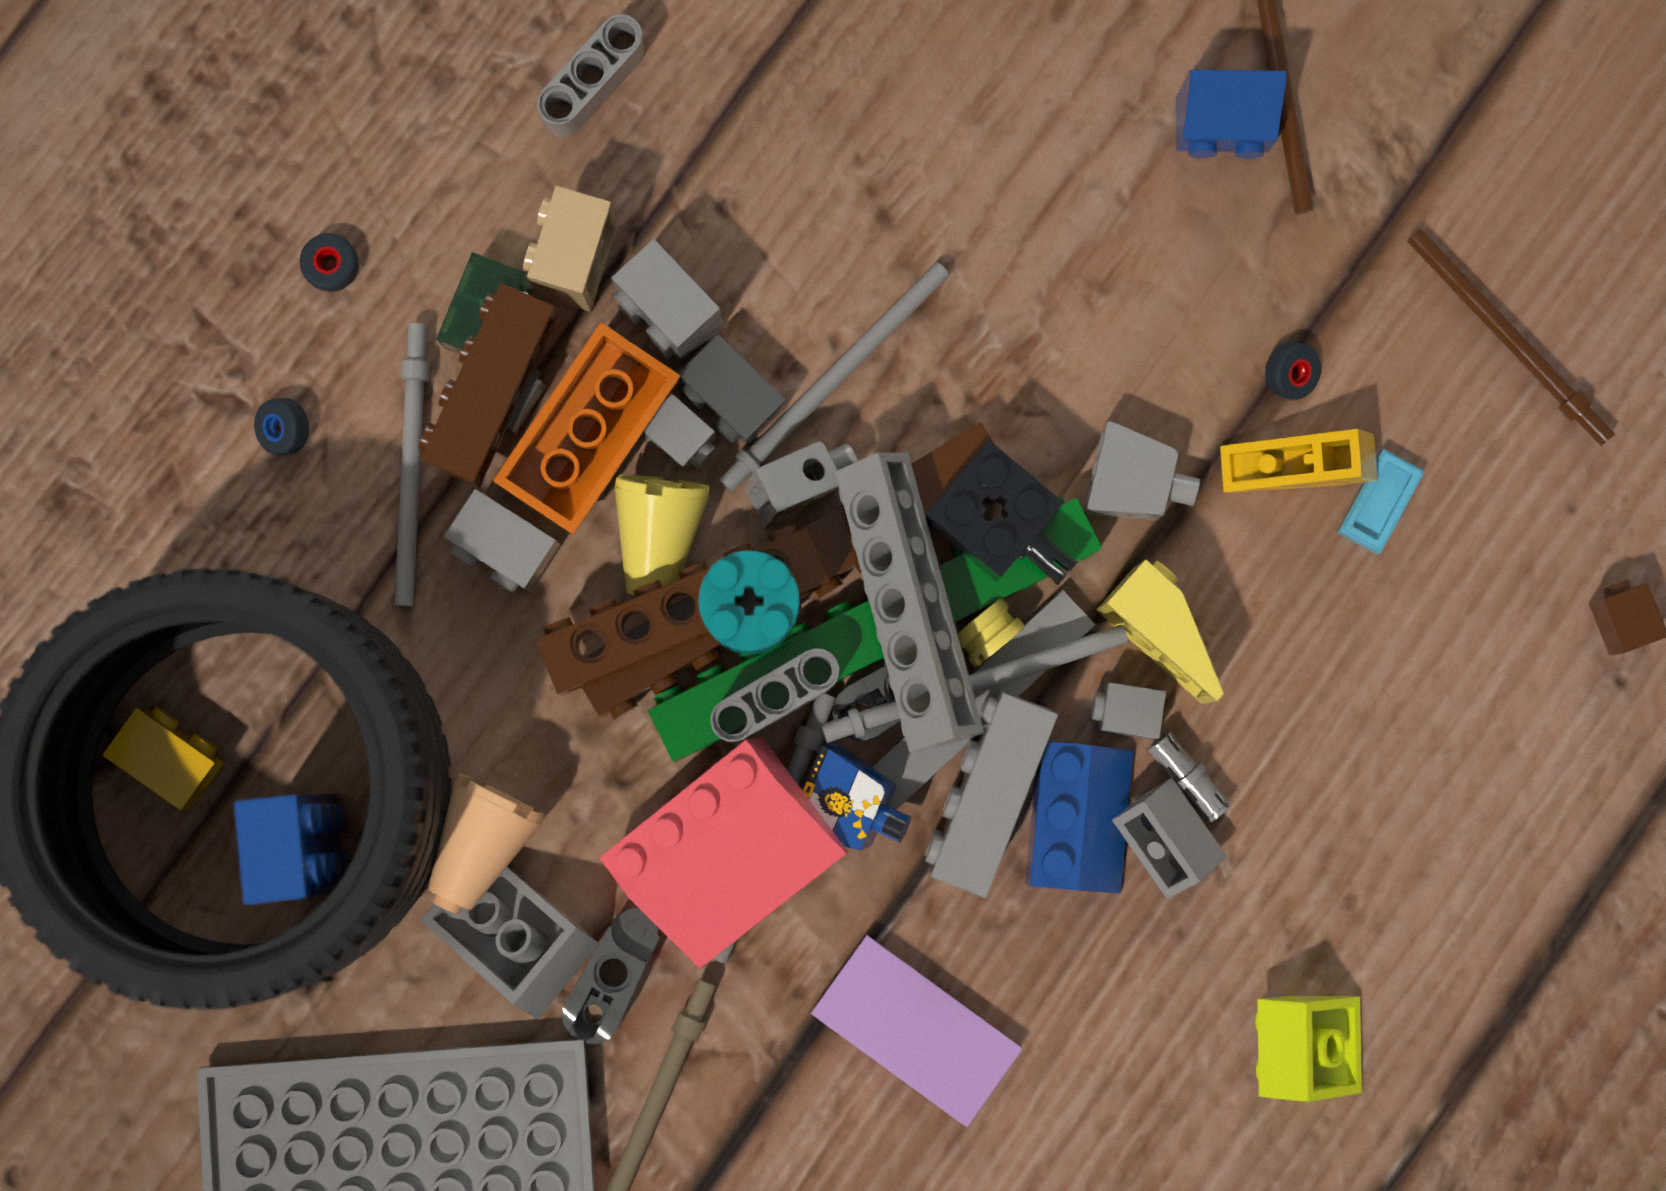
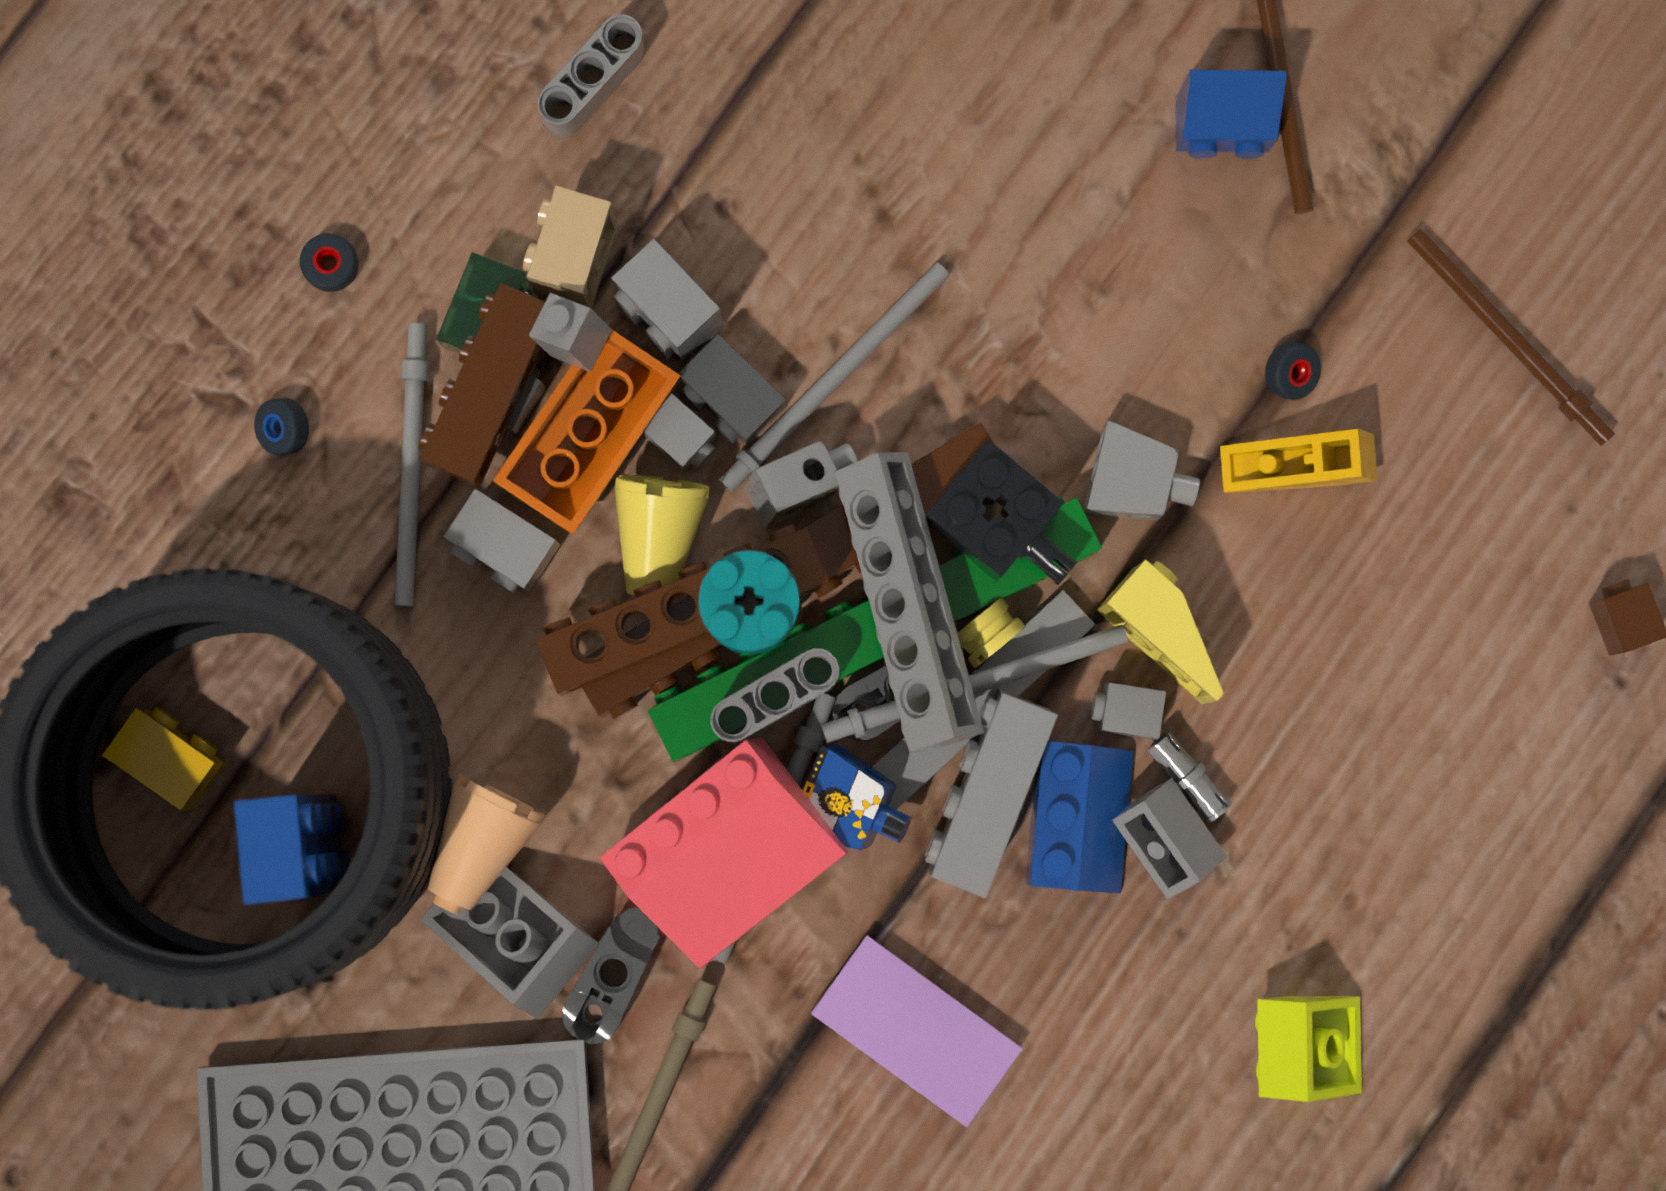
medium azure tile [1336,449,1425,555] -> none
none -> light grey brick [529,293,612,372]

